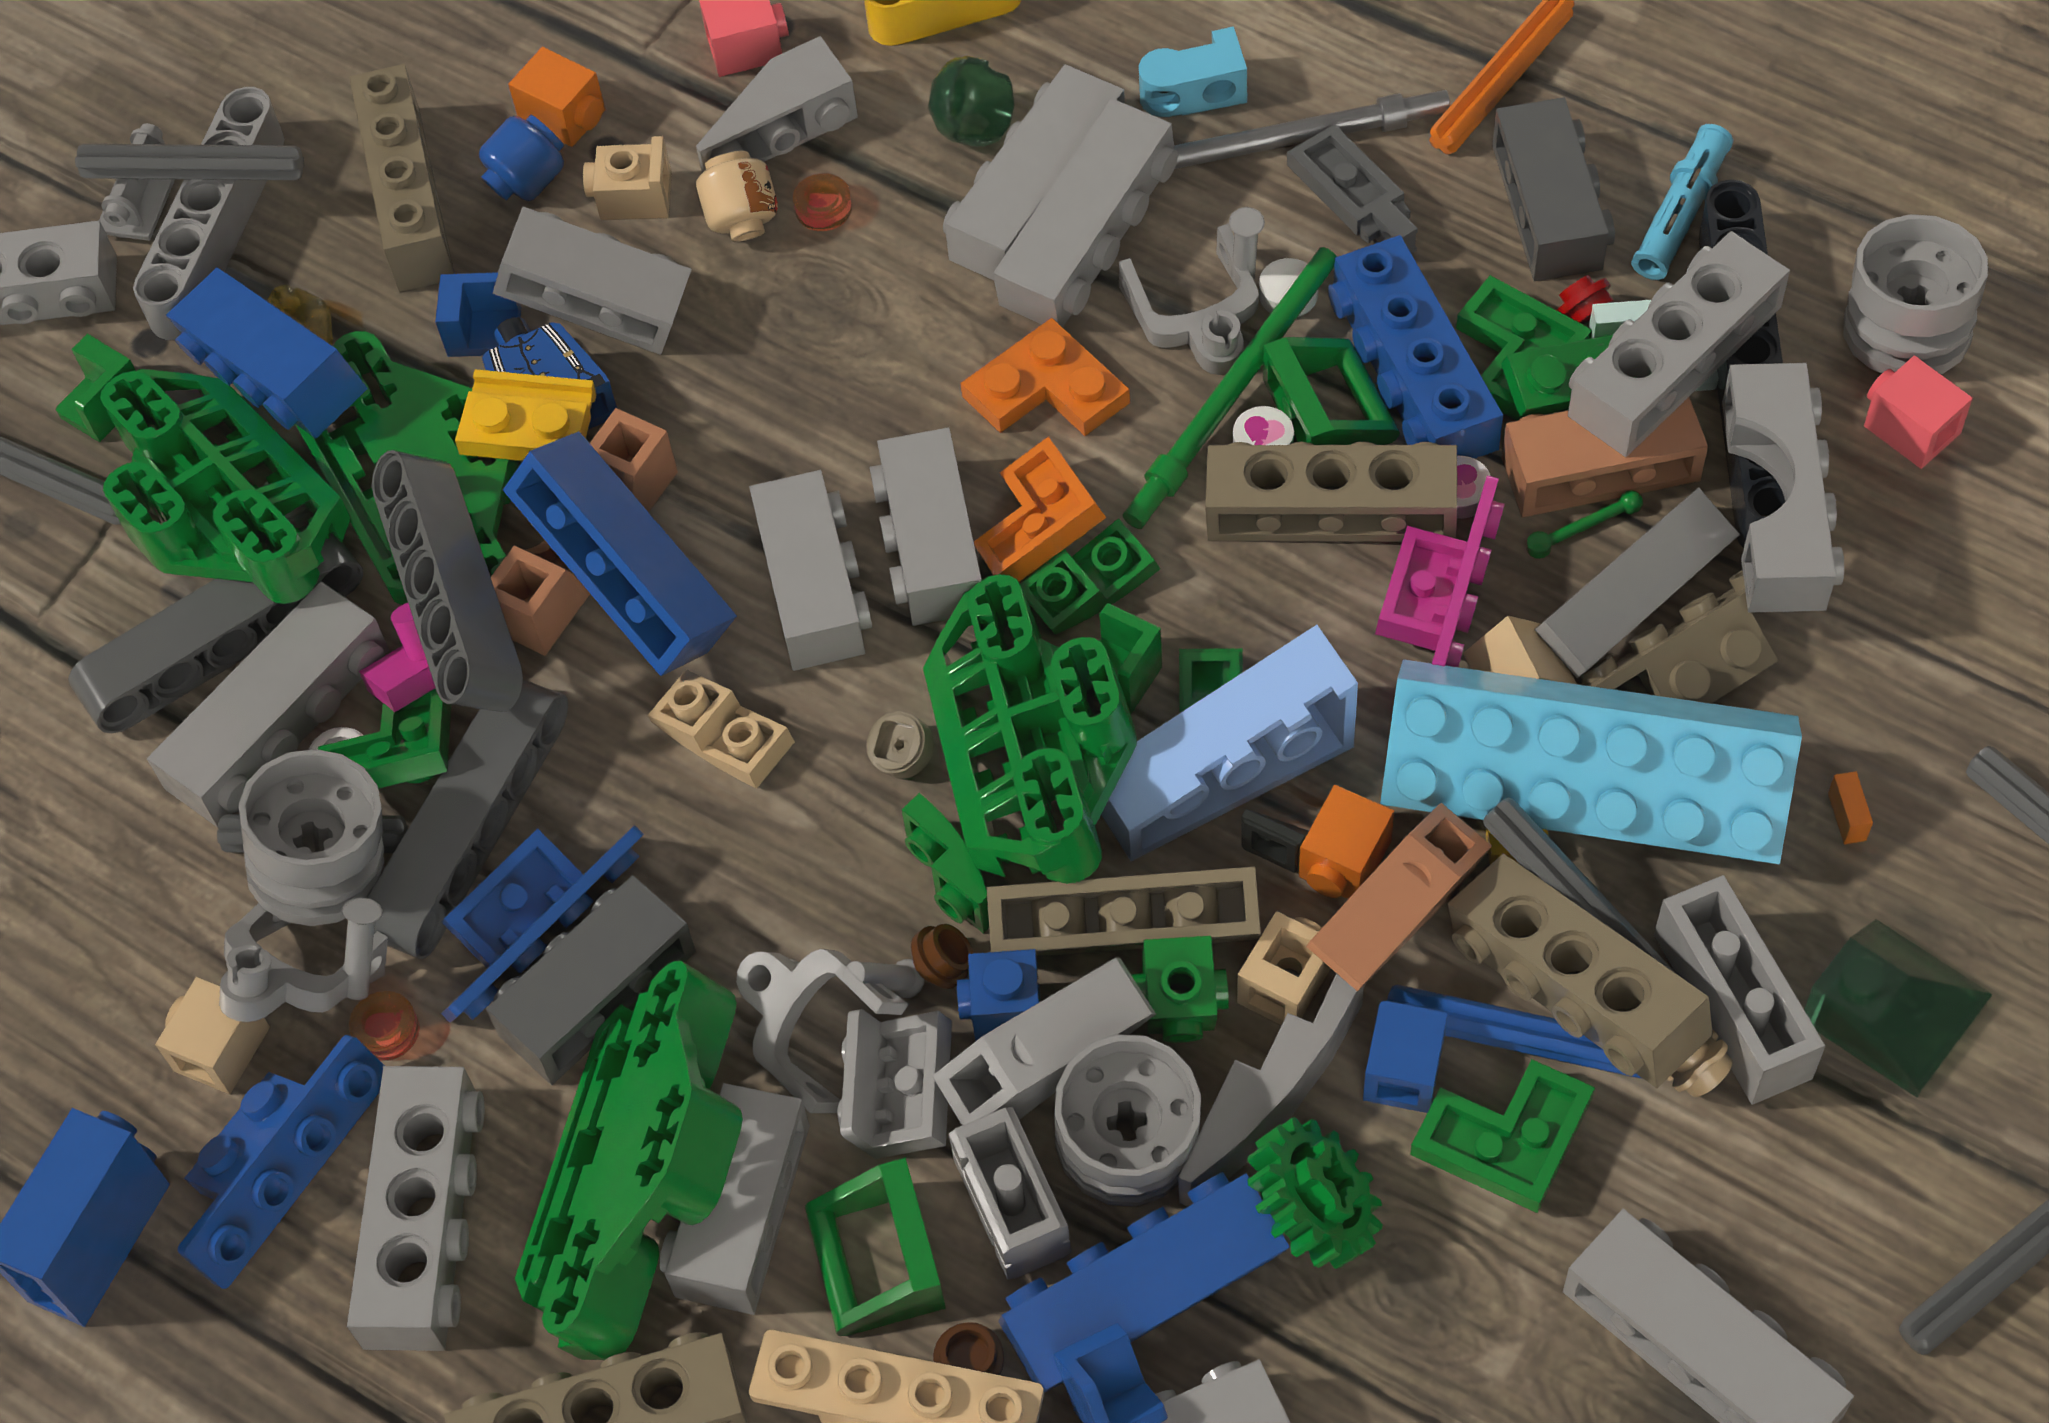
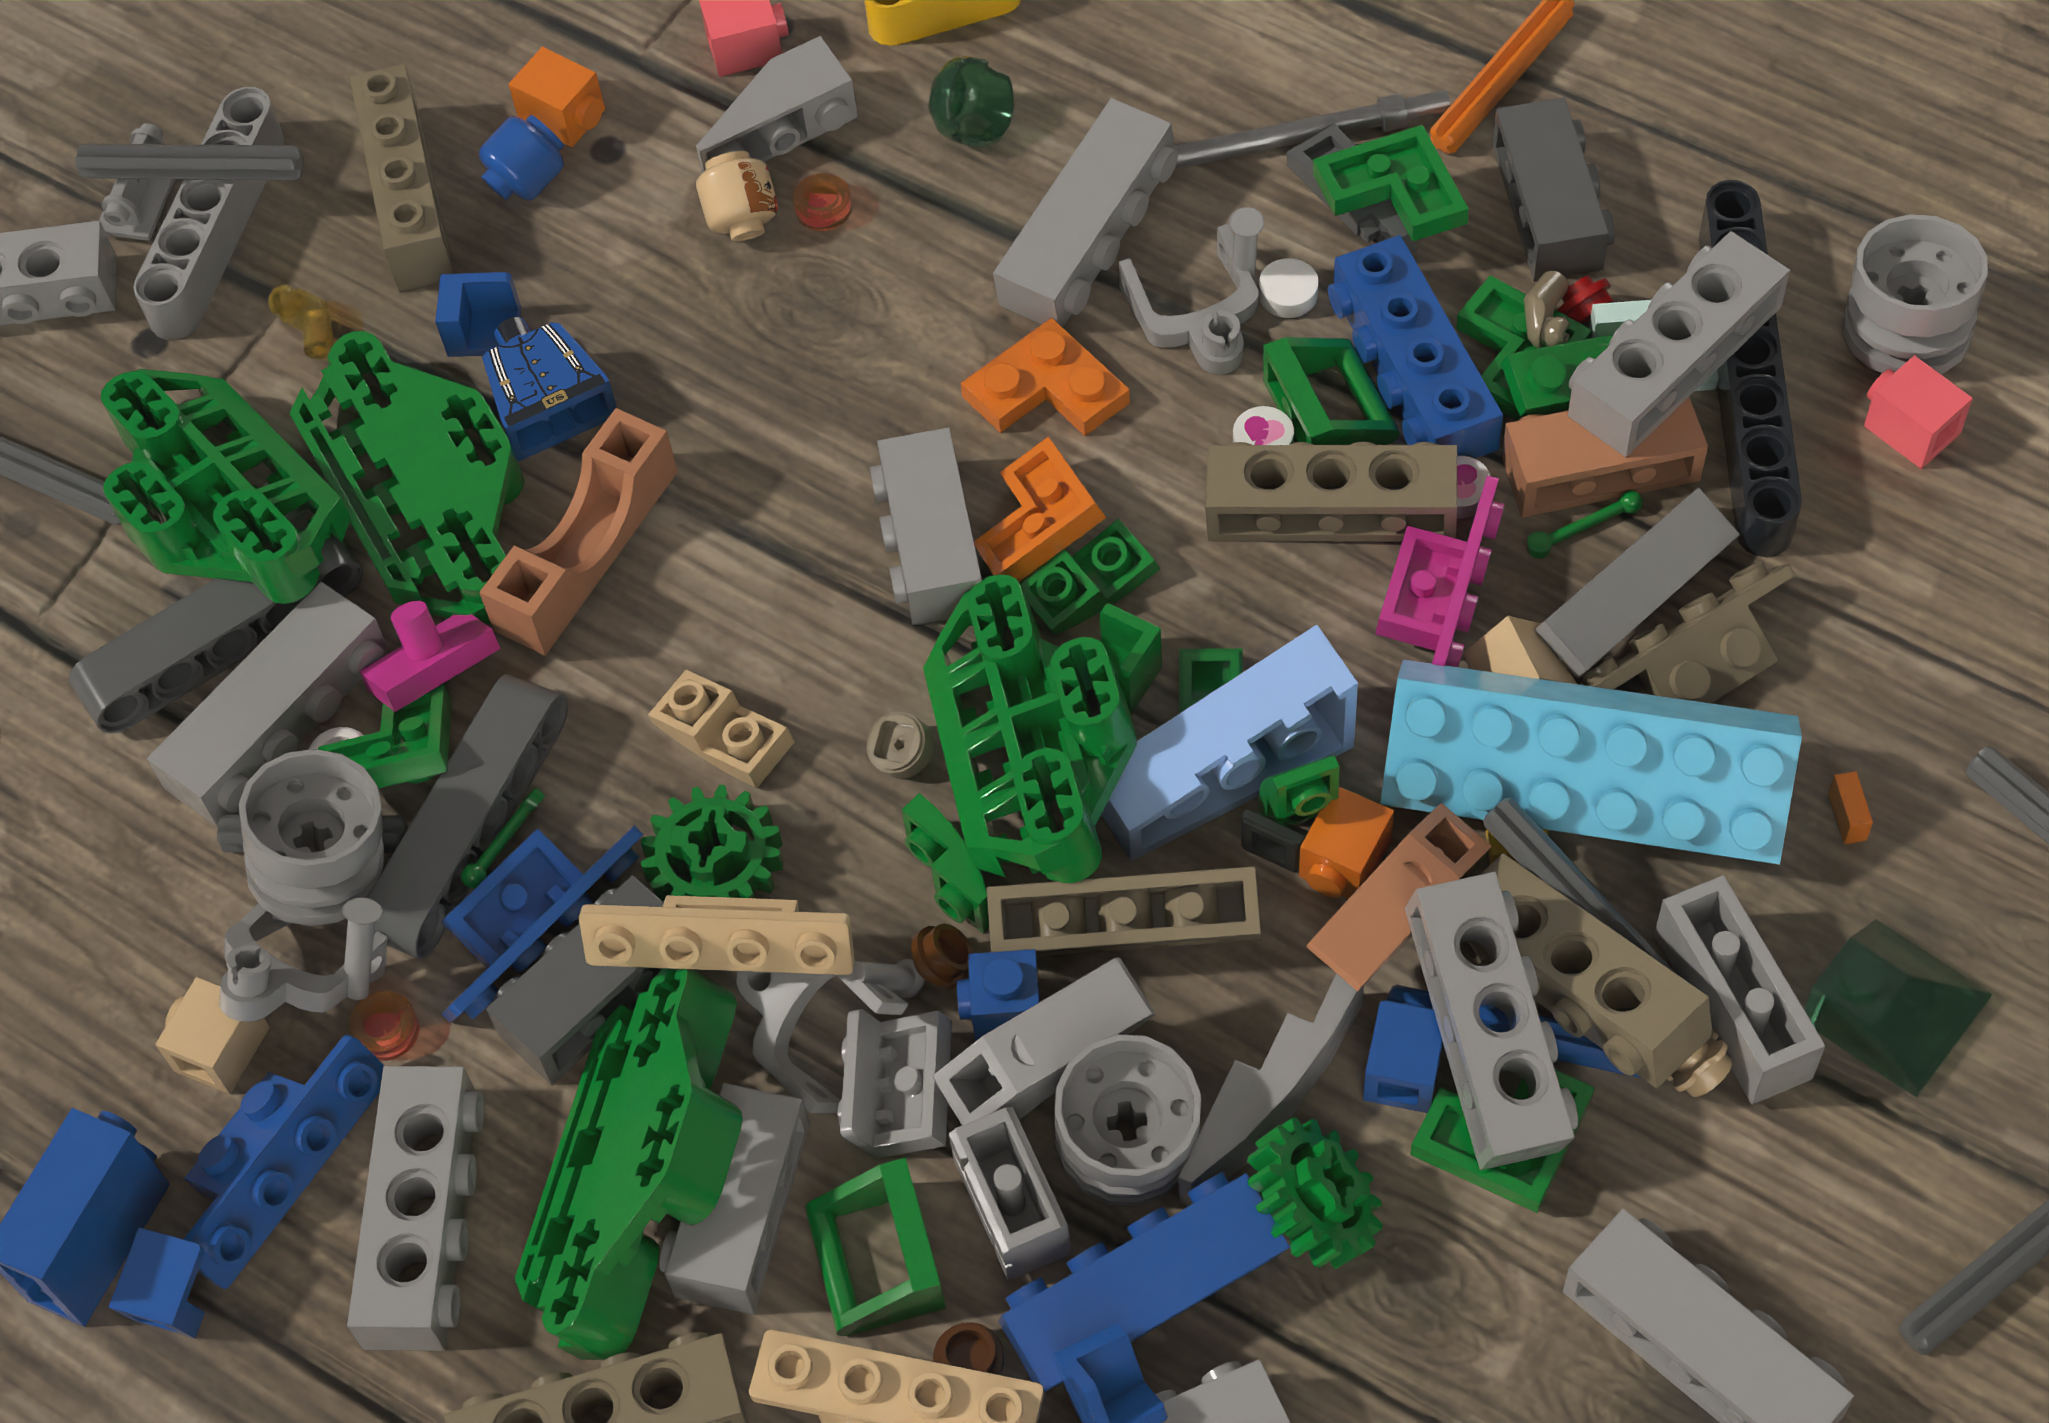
green panel [56,333,136,443] -> none
blue brick [166,267,368,438] -> none
dark grey beam [372,450,523,712] -> none
yellow plate [455,369,596,461] -> none
light grey brick [493,207,692,355] -> none
blue brick [503,431,737,676] -> none
tan brick [583,136,672,220] -> none
light grey brick [749,470,873,671] -> none
light grey brick [943,64,1125,280] -> none
green bar [1122,247,1337,529] -> none
green brick [1131,936,1229,1043] -> none
medium azure leg [1139,26,1247,117] -> none
tan brick [1237,911,1331,1025] -> none
medium azure pin [1631,124,1734,280] -> none
light grey arch [1722,363,1844,613] -> none
none -> blue panel [108,1227,205,1338]
none -> green hinge [461,787,545,889]
none -> tan bracket [579,895,855,975]
none -> green gear [641,785,784,901]
none -> green slope [1258,755,1340,825]
none -> green plate [1313,125,1469,242]
none -> light grey brick [1404,872,1578,1171]
none -> dark tan arm [1524,271,1570,348]

